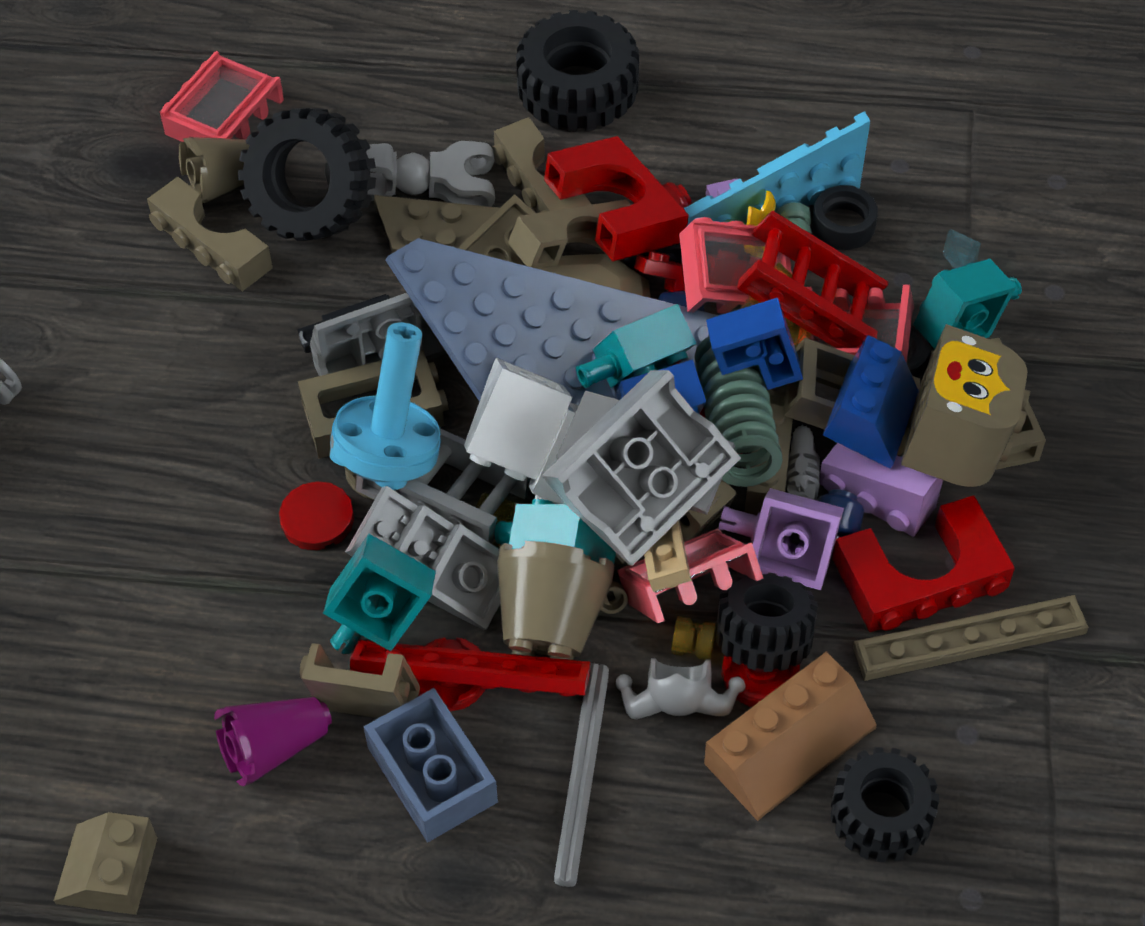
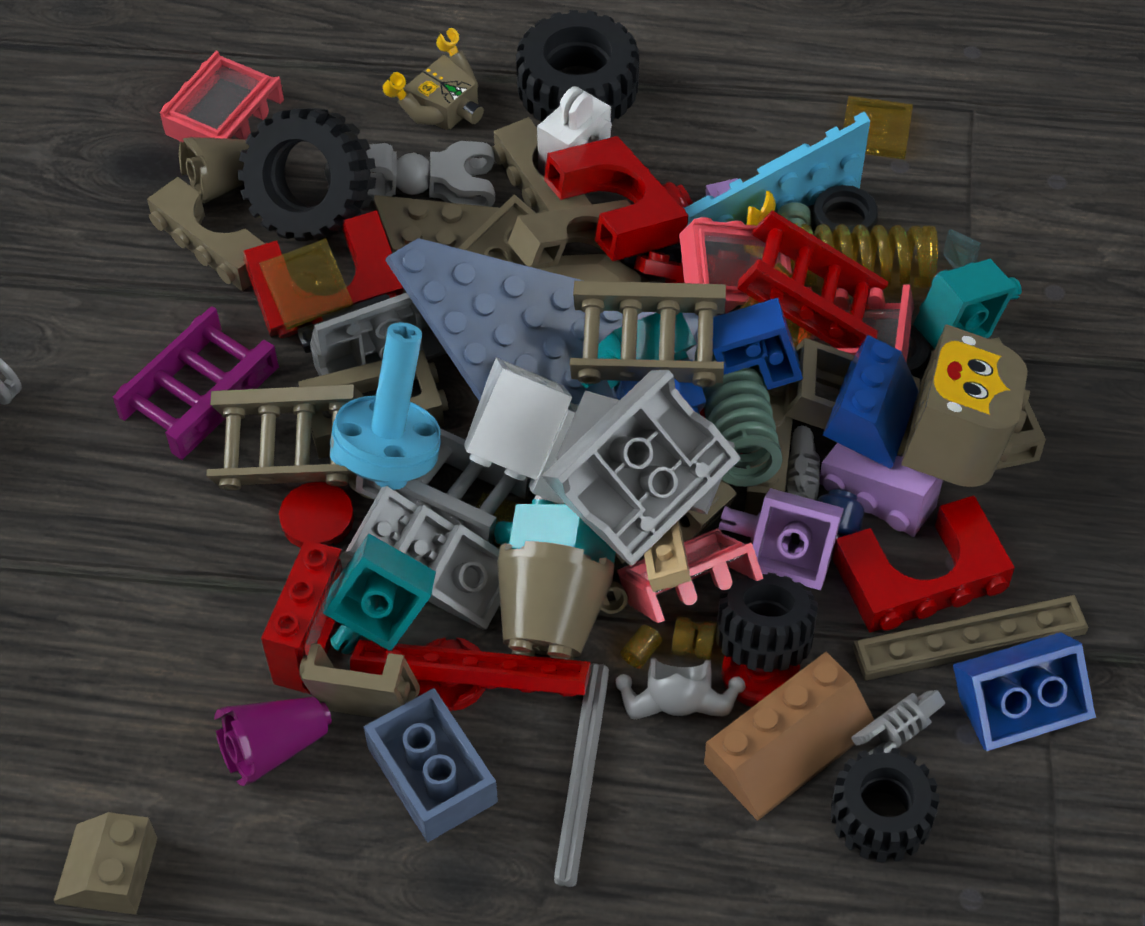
none -> magenta fence [113,306,279,460]
none -> dark tan fence [206,384,364,490]
none -> red arch [243,210,404,338]
none -> clear yellow tile [260,239,353,330]
none -> red window [261,540,343,694]
none -> dark tan torso [383,28,484,130]
none -> white brick [537,86,612,175]
none -> dark tan fence [570,281,726,387]
none -> clear yellow hinge [620,625,663,669]
none -> clear yellow piece [790,223,938,288]
none -> clear yellow tile [843,96,913,160]
none -> light grey hinge [851,690,945,755]
none -> blue slope [953,632,1096,751]

